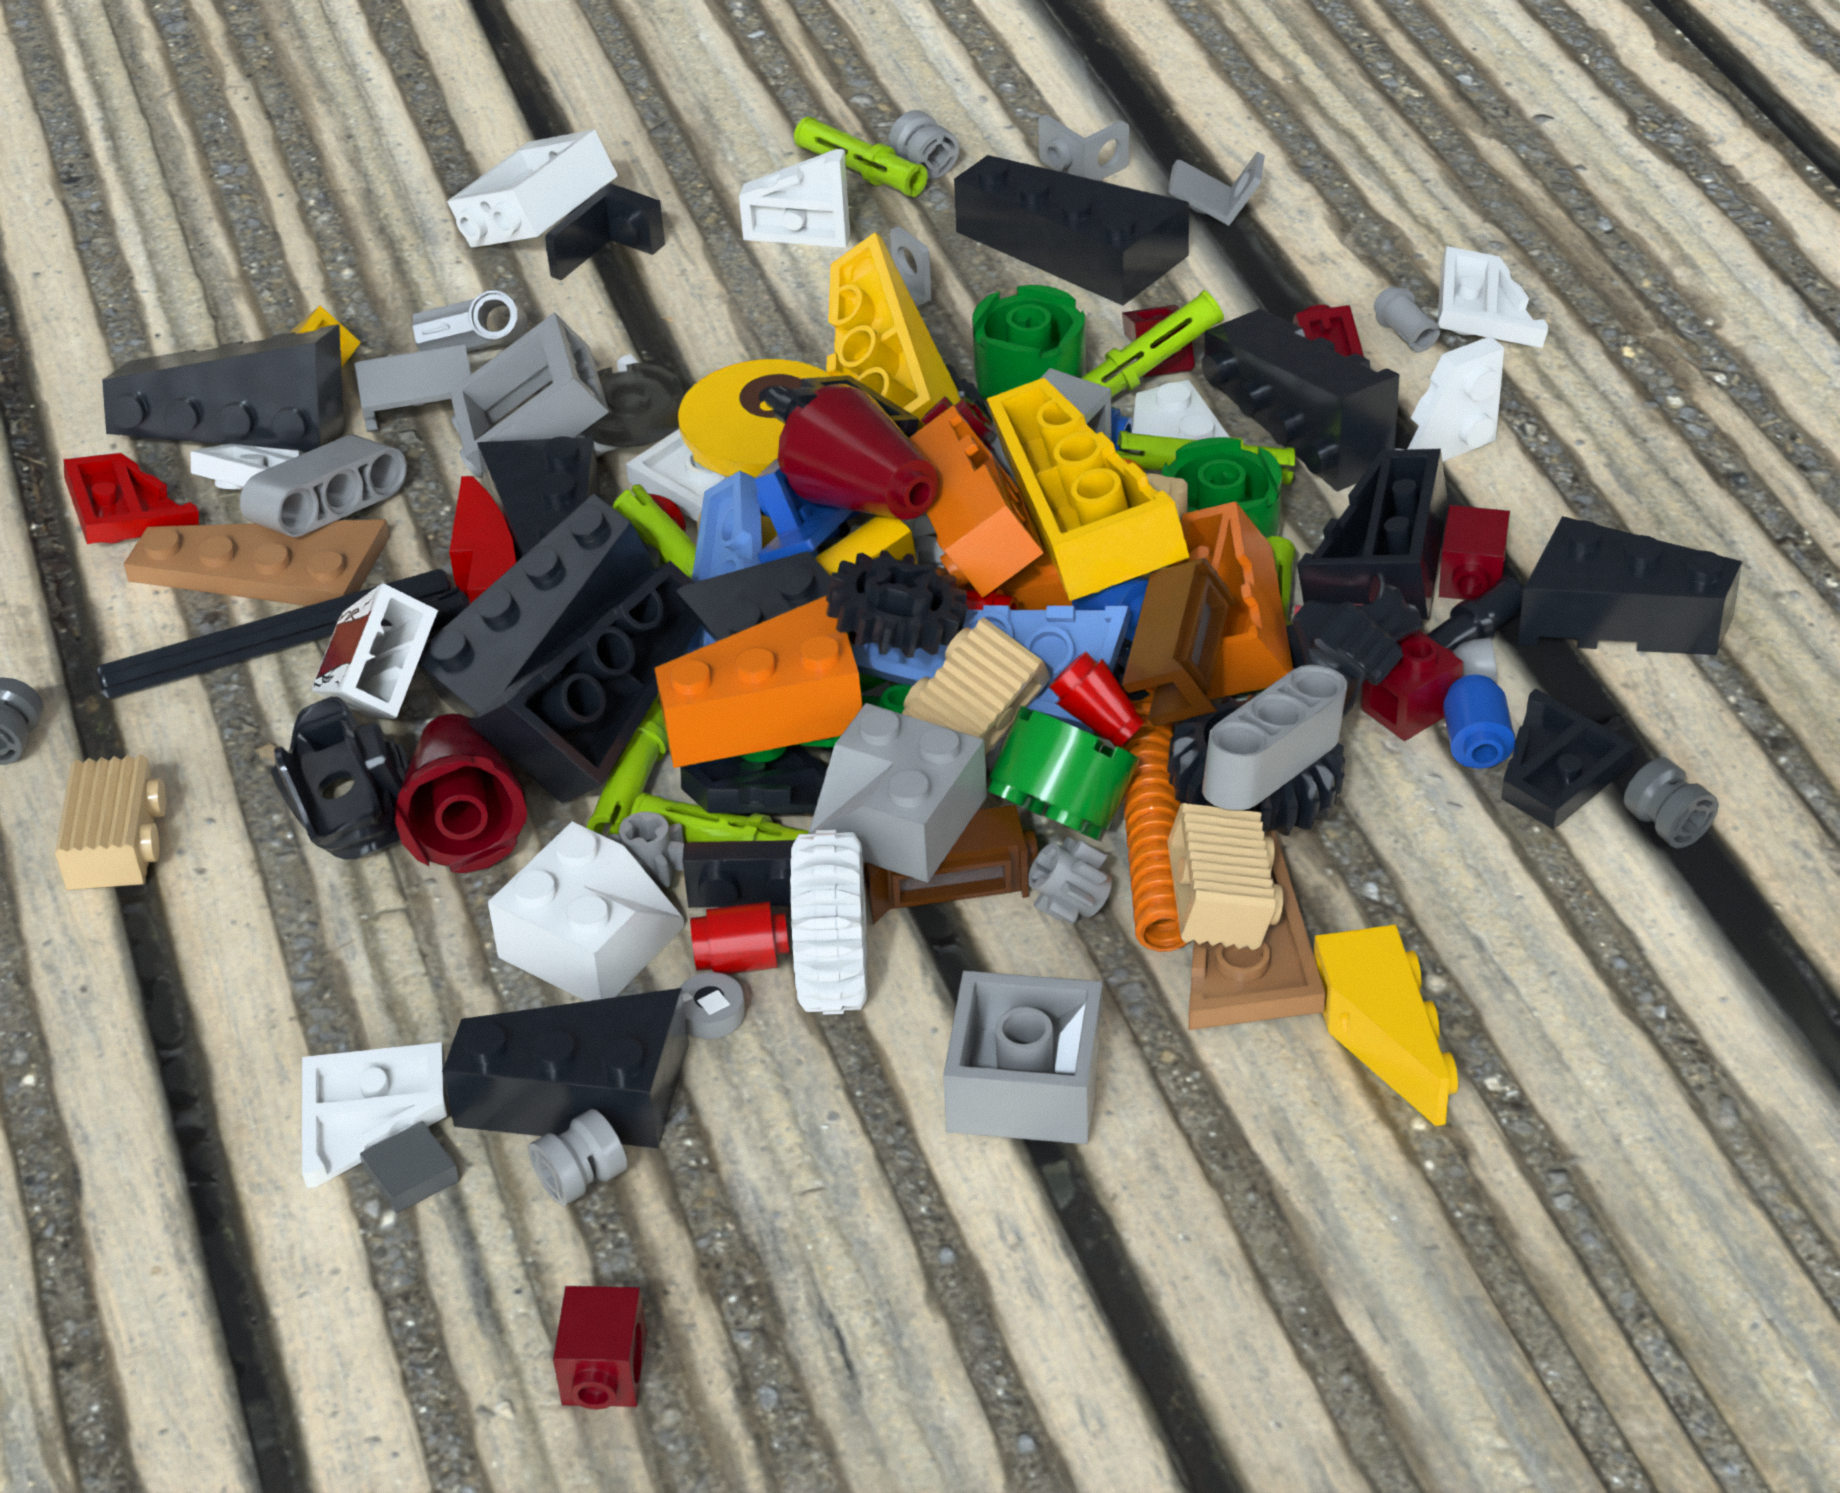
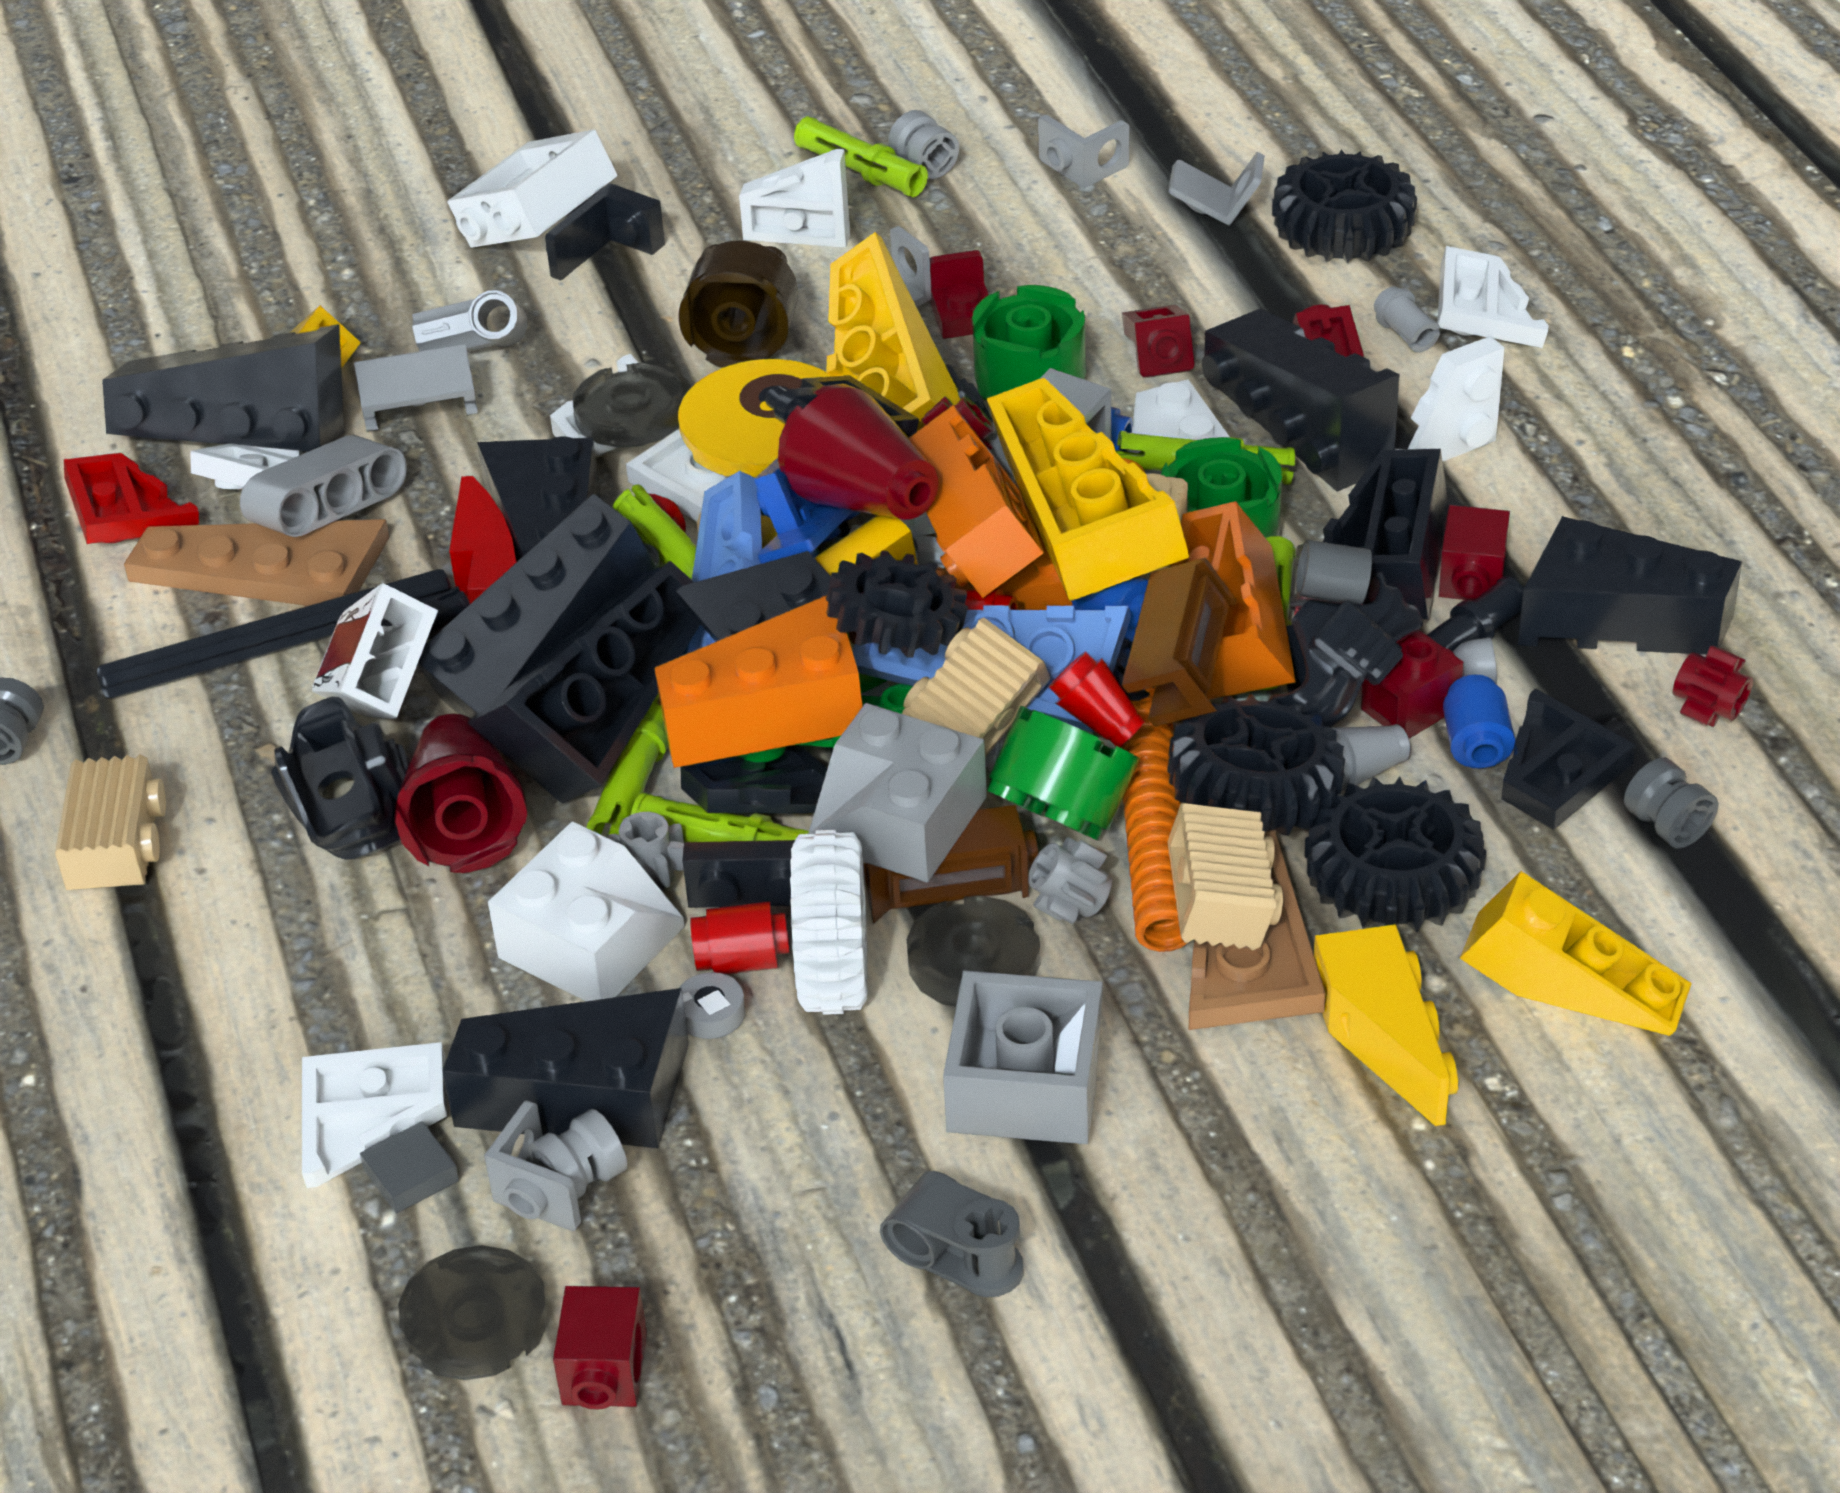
light grey window [449,312,609,478] -> none
black wedge [954,155,1189,306] -> none
lime pin [1081,290,1225,398] -> none
light grey beam [1202,665,1347,811] -> none
none -> clear smoke tile [398,1245,549,1380]
none -> light grey bracket [484,1100,581,1231]
none -> dark brown brick [678,240,798,368]
none -> dark grey piece [880,1171,1024,1297]
none -> clear smoke tile [906,895,1041,1007]
none -> dark red bracket [929,250,989,339]
none -> black gear [1272,149,1417,264]
none -> dark grey piece [1289,539,1372,612]
none -> black gear [1304,776,1486,933]
none -> light grey cone [1332,724,1410,791]
none -> yellow slope [1460,871,1692,1036]
none -> dark red gear [1672,646,1753,728]

